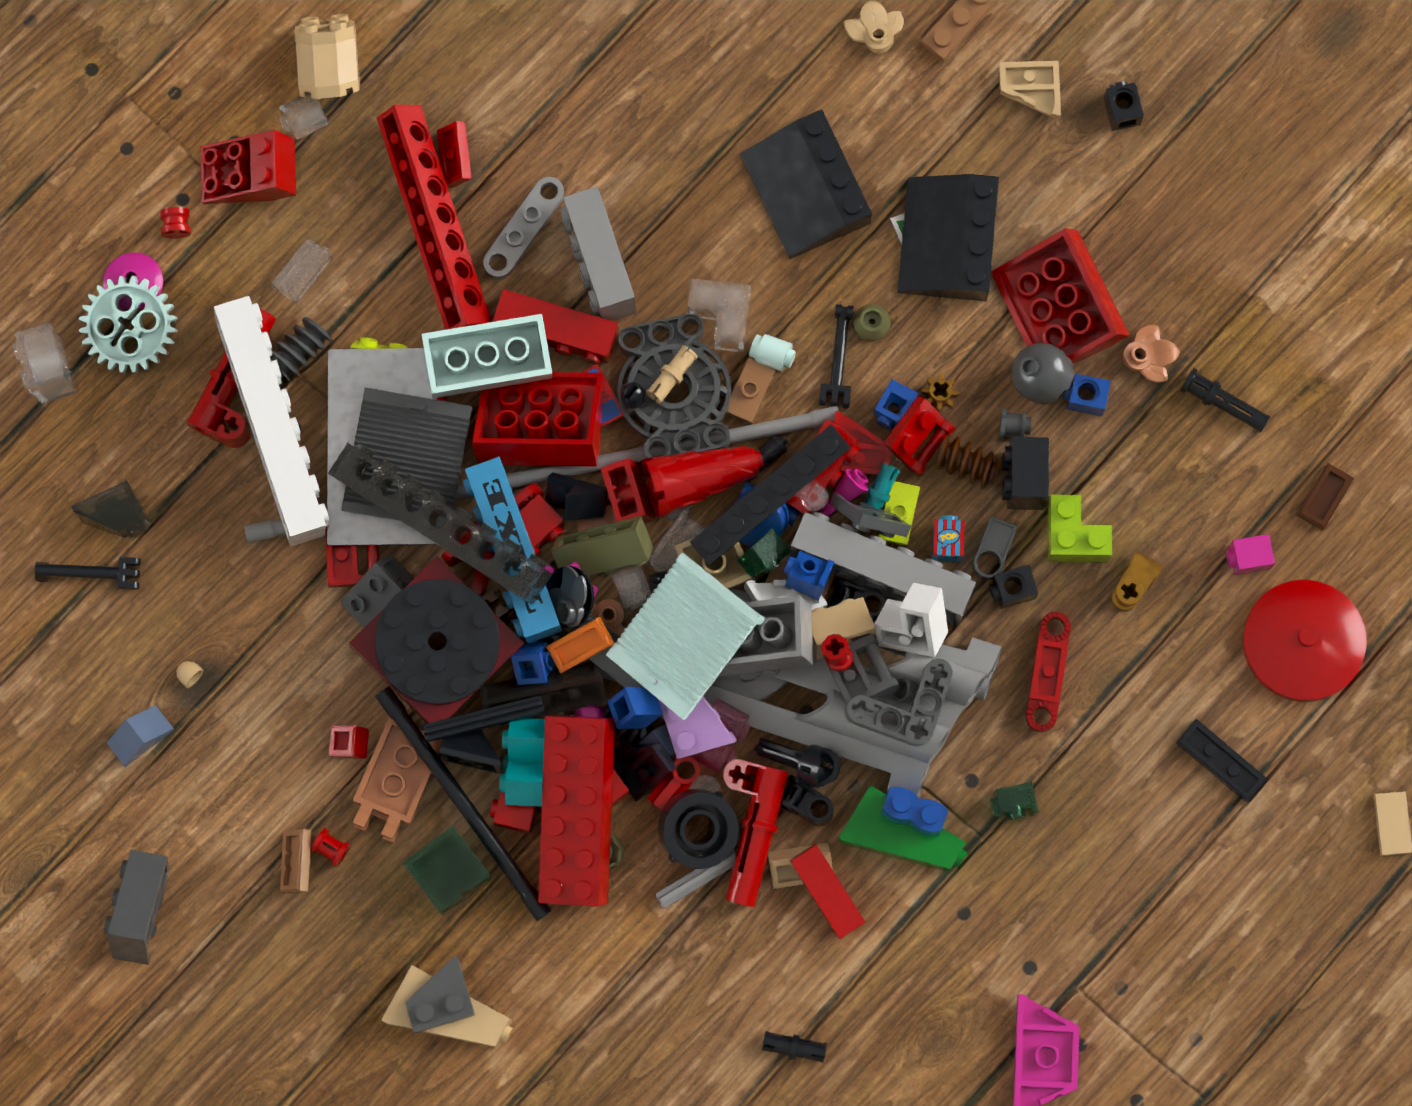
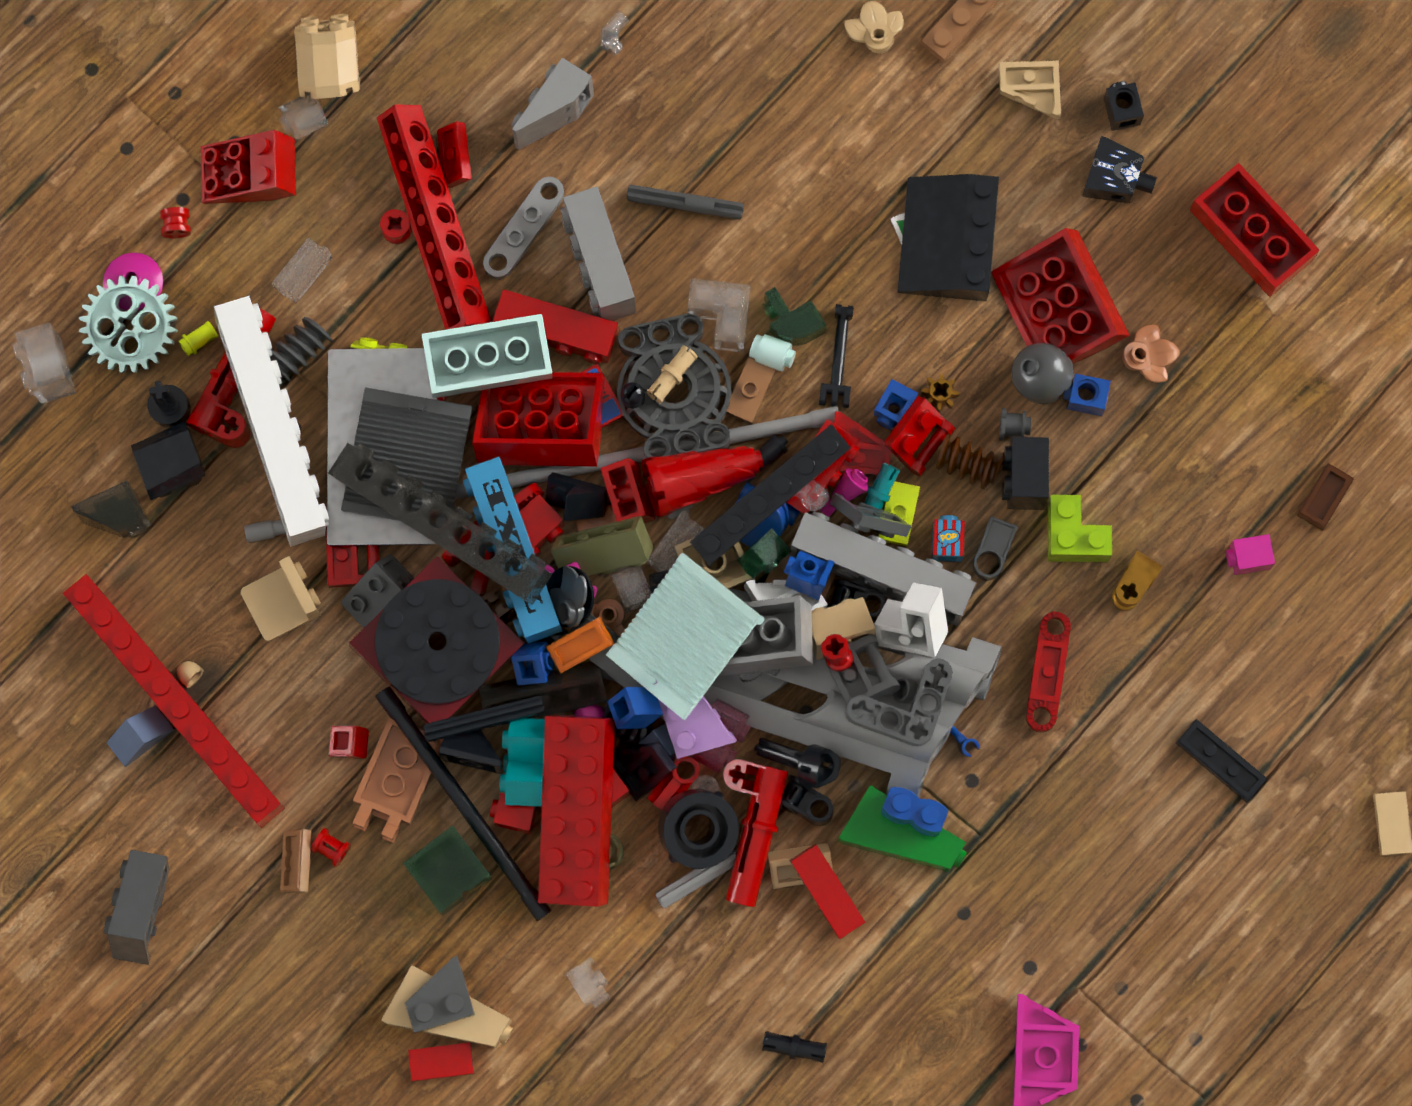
black hinge [35,557,141,590] -> none
black slope [740,109,872,259] -> none
olive plate [853,304,891,341] -> none
black brick [989,565,1039,609] -> none
clear green brick [990,782,1039,820] -> none
black pin [1180,367,1270,432] -> none
red dish [1243,580,1367,702] -> none
none -> red brick [63,574,285,828]
none -> black slope [131,421,205,500]
none -> black piece [147,381,191,427]
none -> neon yellow pin [178,321,219,356]
none -> tan bracket [241,556,321,642]
none -> red wheel [380,209,412,244]
none -> red tile [408,1042,474,1082]
none -> light grey slope [511,58,594,150]
none -> clear brick [565,957,610,1008]
none -> clear arm [601,11,628,55]
none -> dark grey axle [626,185,744,219]
none -> clear green brick [762,287,826,346]
none -> blue hand [950,725,980,757]
none -> black torso [1082,136,1157,203]
none -> red brick [1190,163,1320,297]

